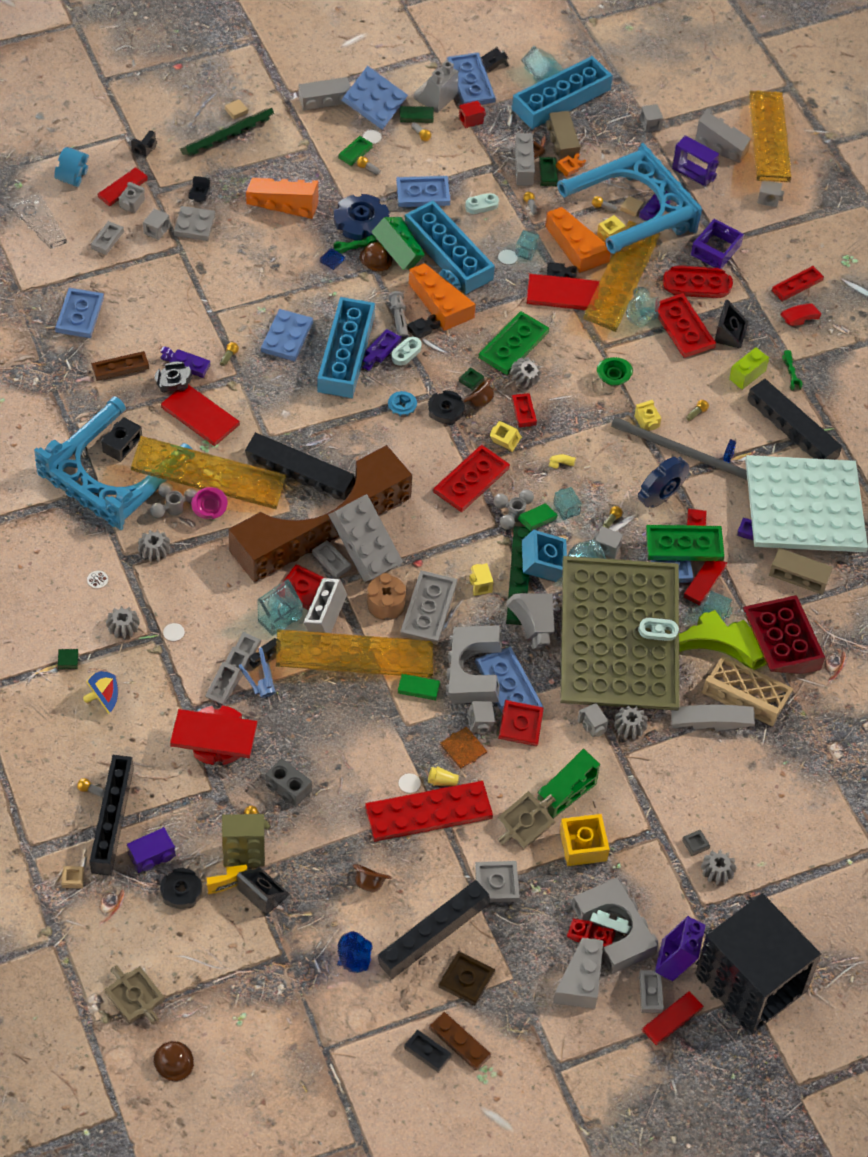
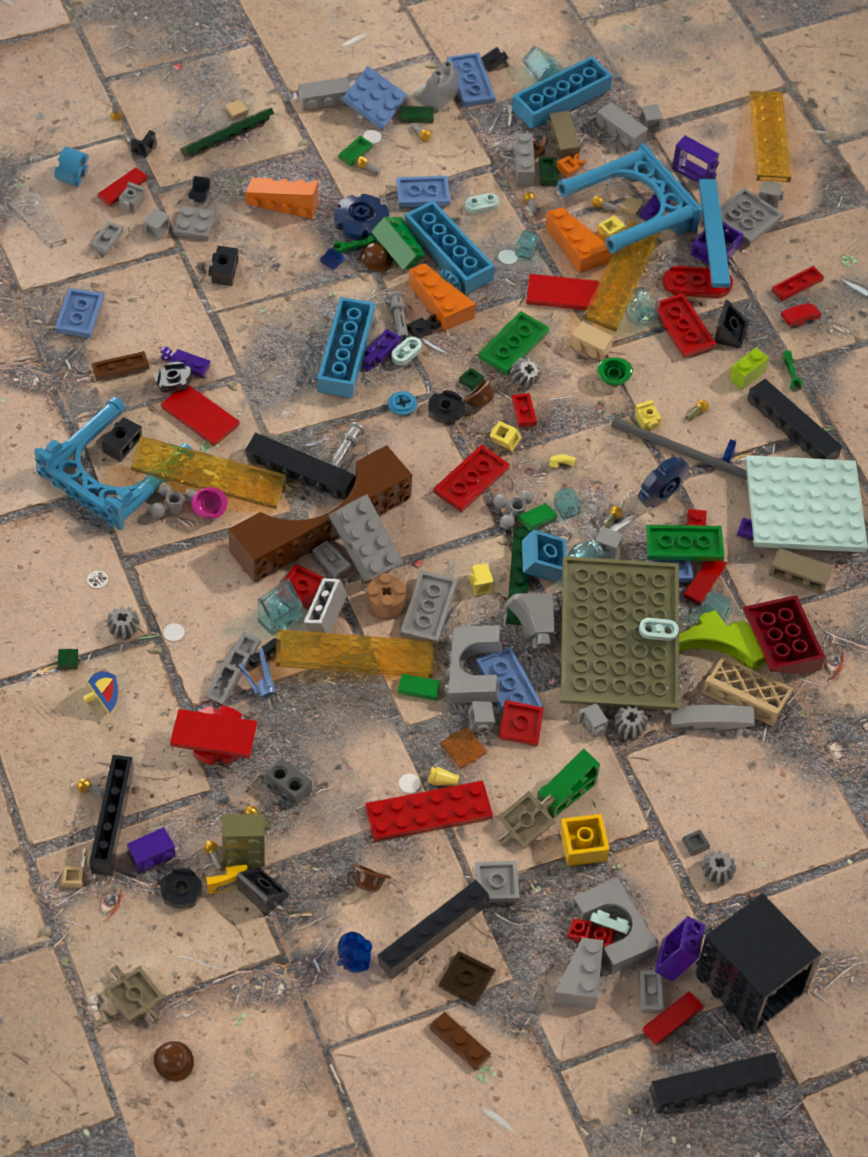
light grey gear [138,529,170,562] -> none
piece [220,342,239,366] -> none
medium blue plate [261,309,313,361] -> none
black plate [404,1029,452,1073] -> none
red brick [459,100,486,128] -> none
black plate [547,262,577,278] -> none
light grey wedge [695,108,751,163] -> none
none -> piece [110,99,122,121]
none -> piece [204,841,223,871]
none -> black brick [208,246,239,286]
none -> light grey pin [329,422,365,468]
none -> tan brick [570,321,613,361]
none -> light grey brick [596,102,648,151]
none -> black brick [649,1052,783,1114]
none -> dark azure tile [698,179,731,287]
none -> light grey plate [720,187,784,246]

